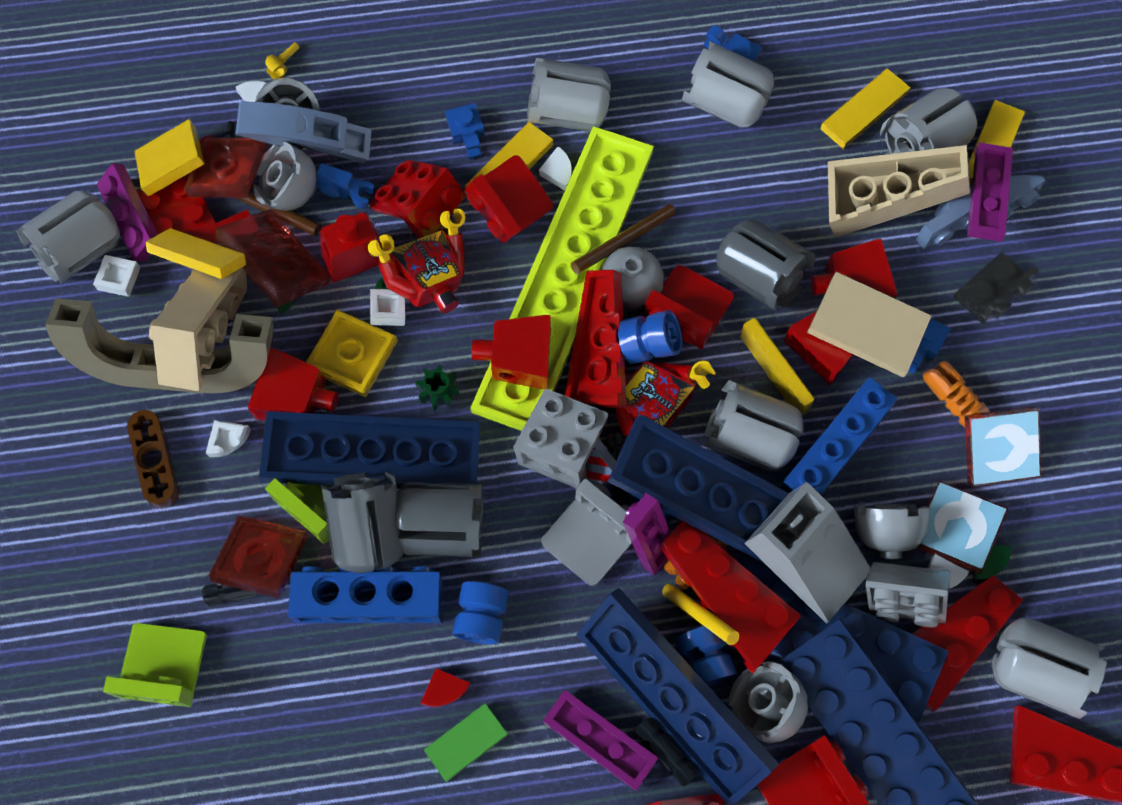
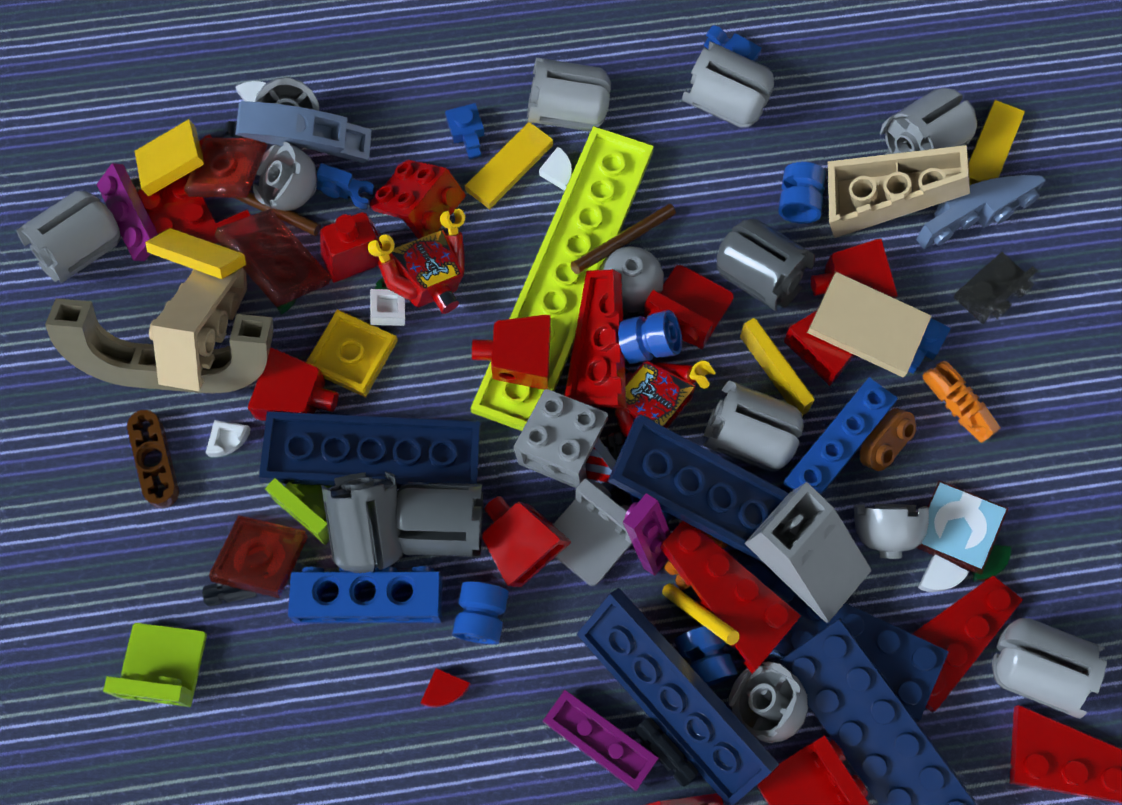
white plate [93,255,141,297] -> none
yellow hand [265,42,300,80] -> none
dark green gear [415,365,460,411] -> none
bright green tile [424,703,508,783] -> none
red bracket [465,155,553,244] -> none
yellow tile [820,68,910,149] -> none
light grey slope [866,562,950,627] -> none
tile [964,406,1041,487] -> none
magenta plate [967,142,1013,242] -> none
none -> red torso [482,496,571,587]
none -> blue wheel [778,162,827,224]
none -> dark orange plate [860,408,916,471]

